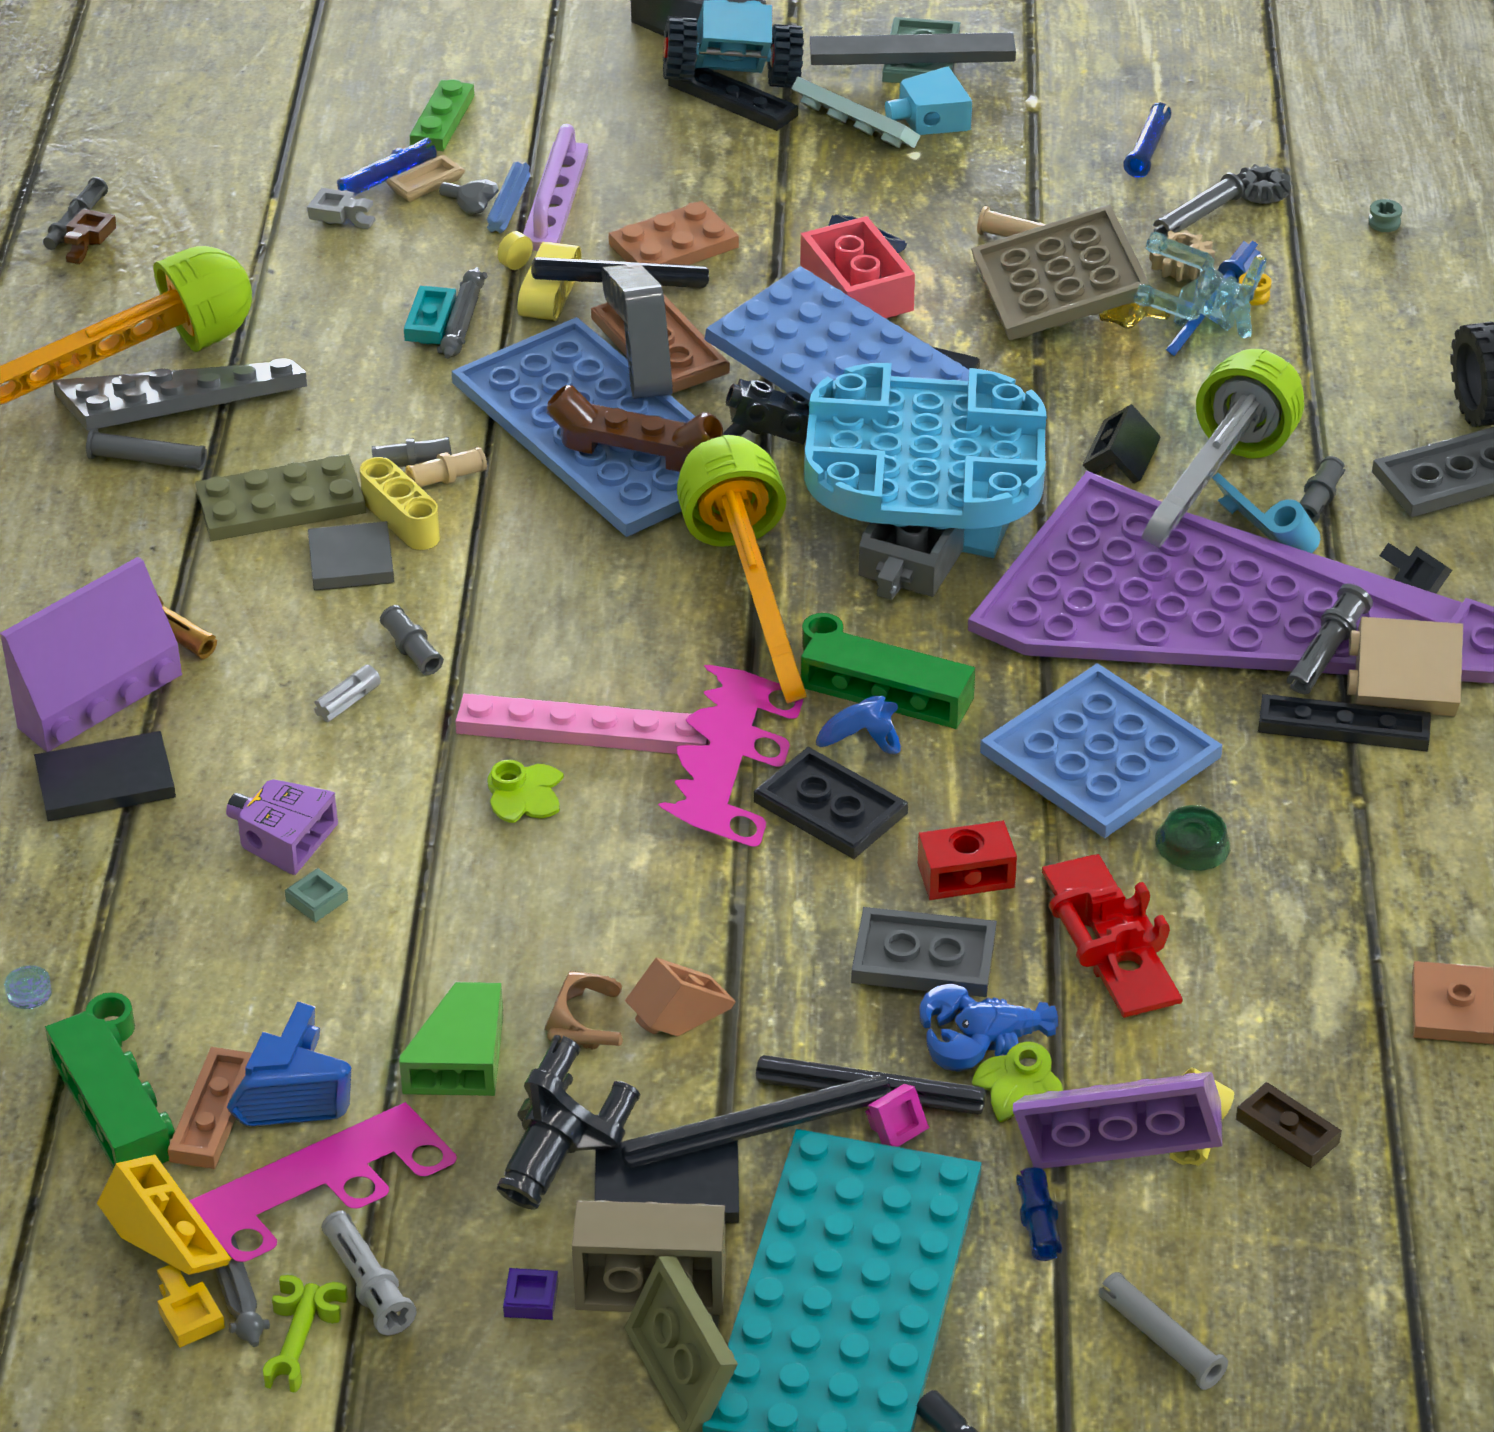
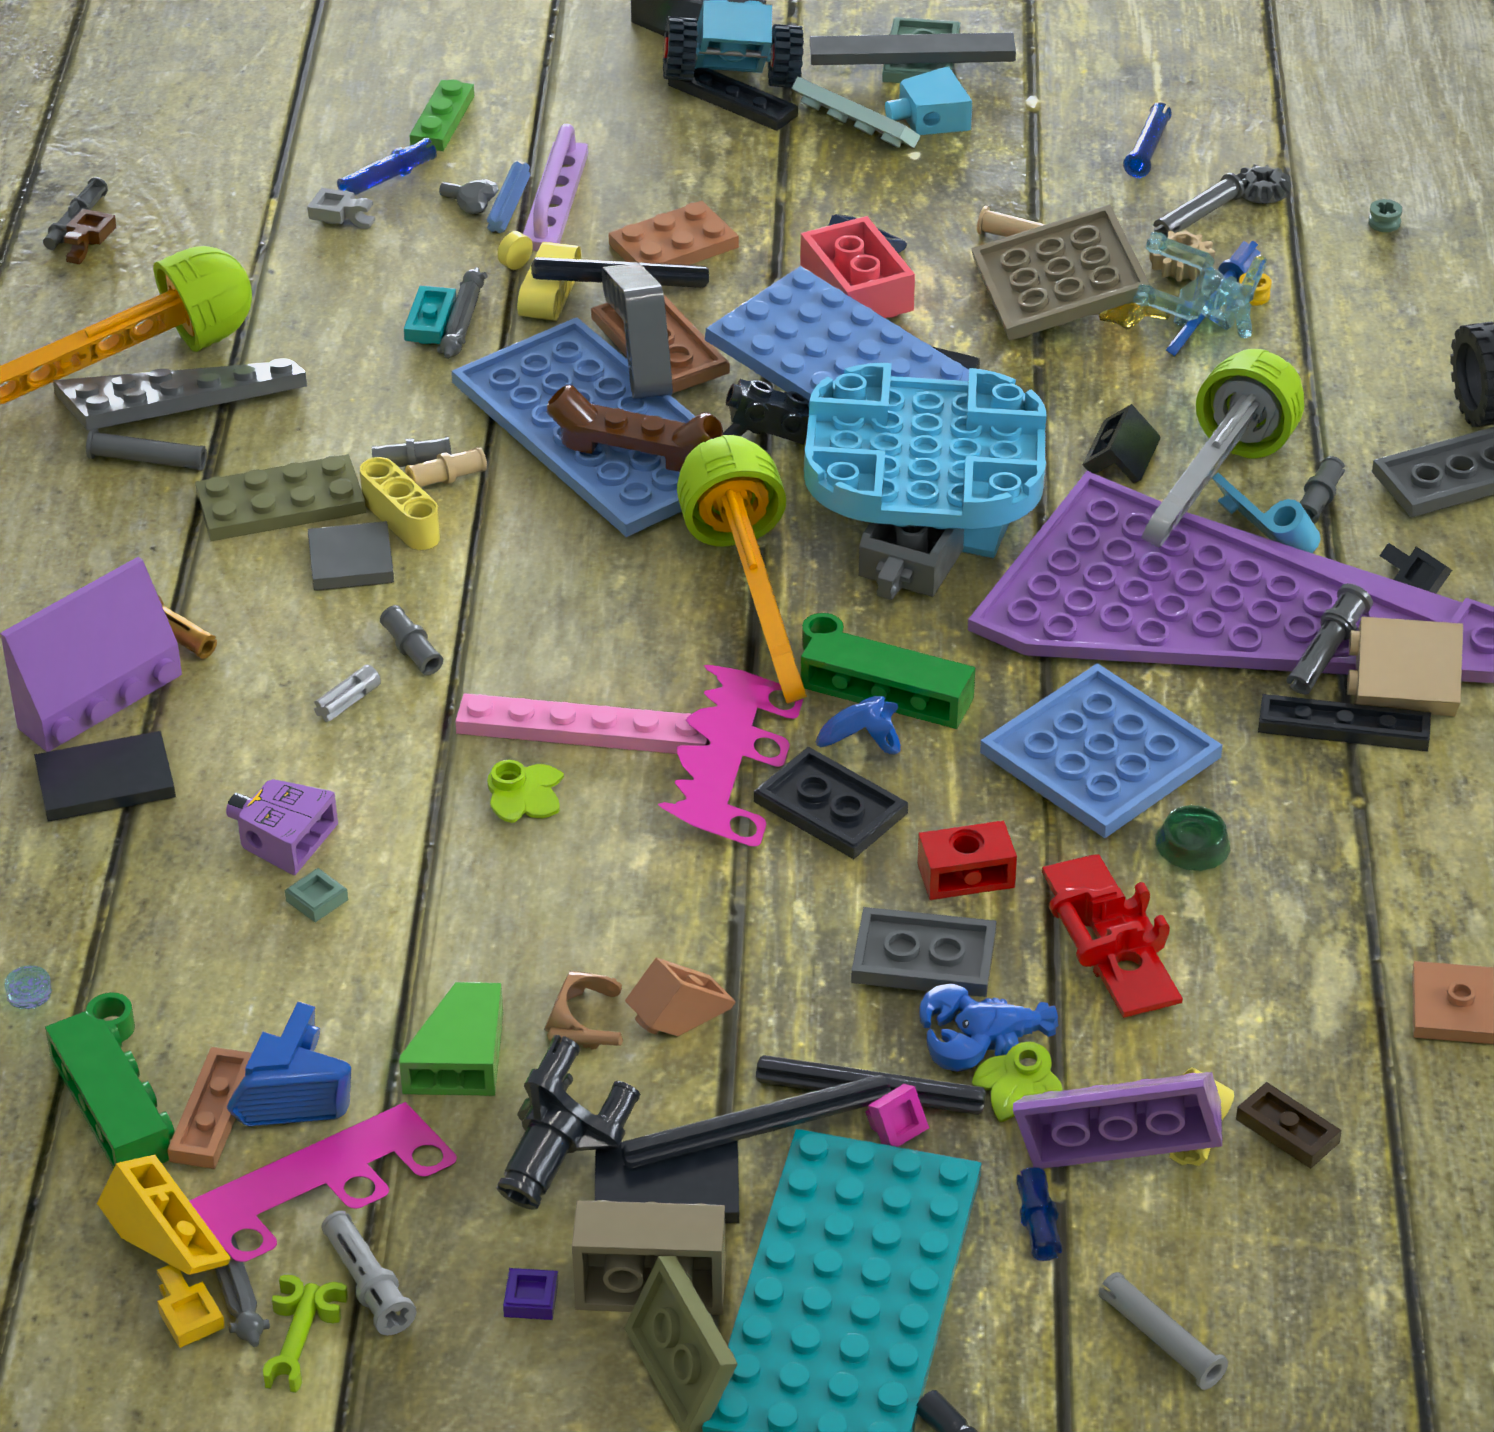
tan tile [386,154,465,202] -> none

